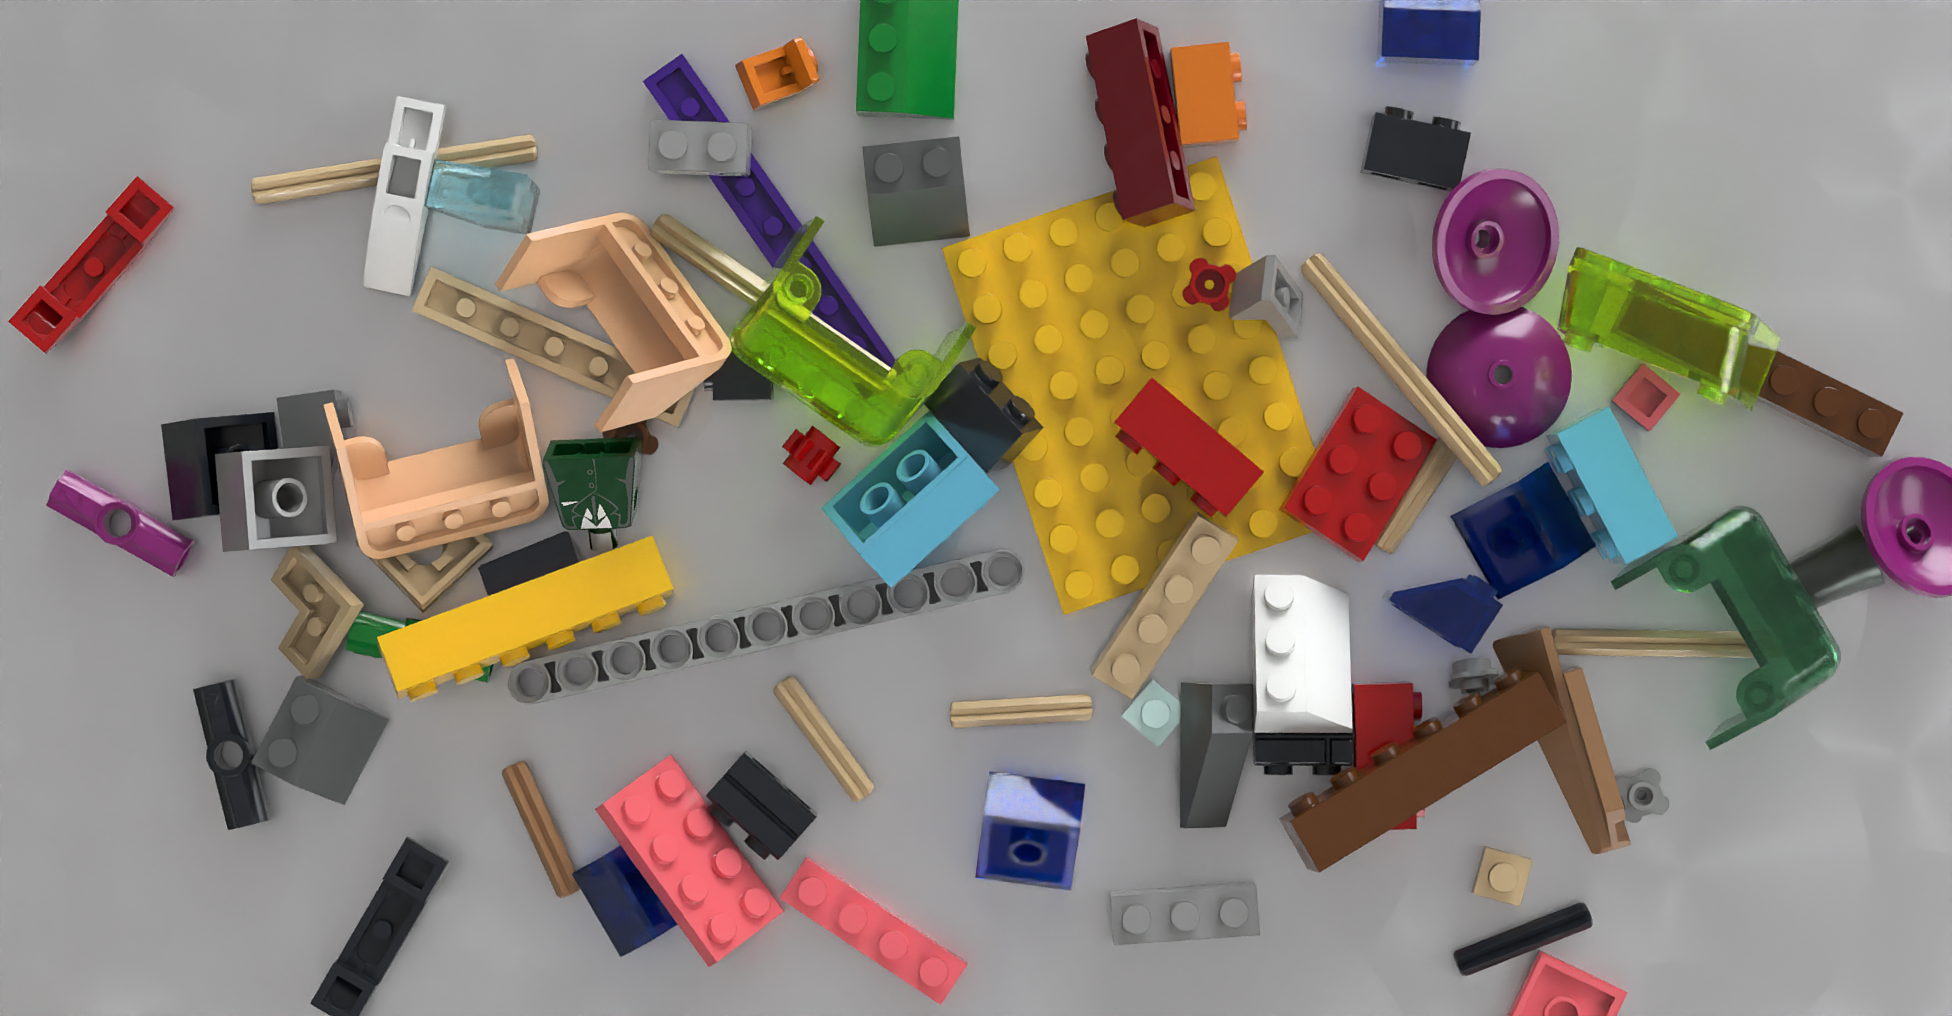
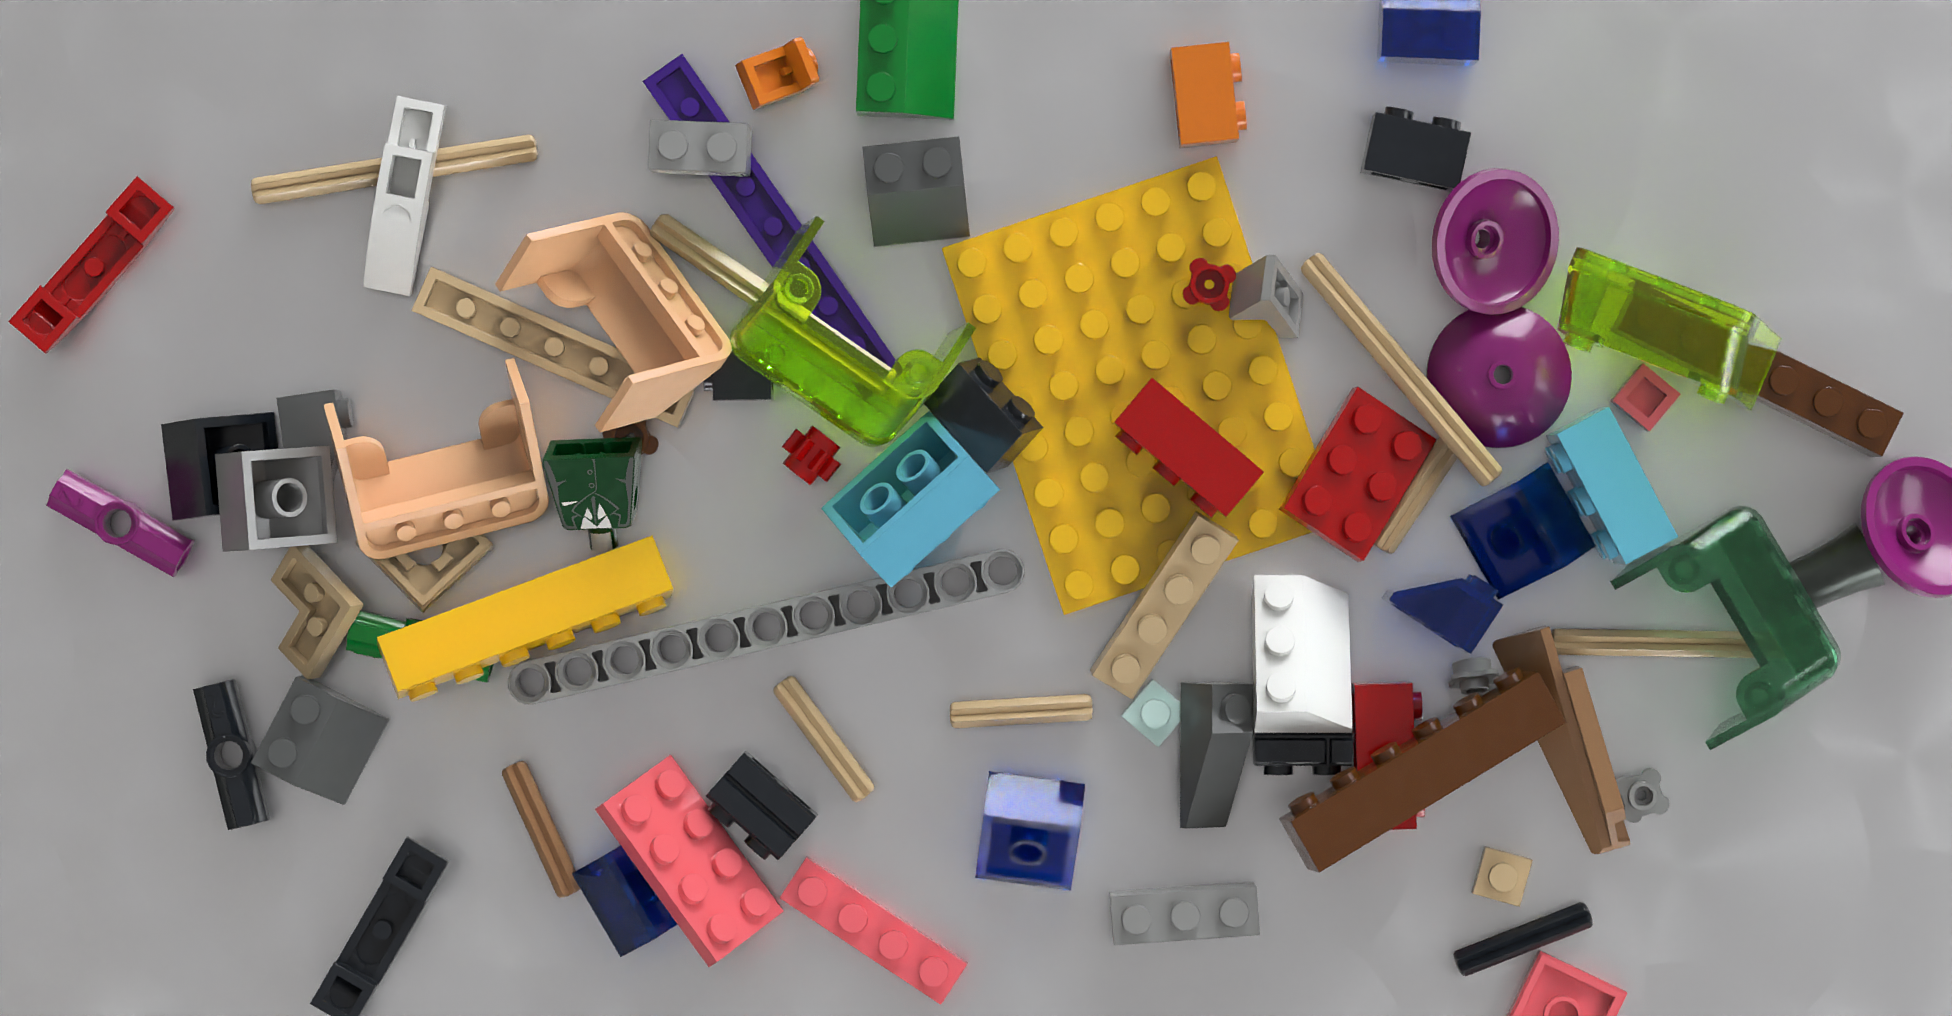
clear light blue slope [424,159,541,235] -> none
black slope [478,531,581,596] -> none
dark red brick [1085,18,1196,228] -> none

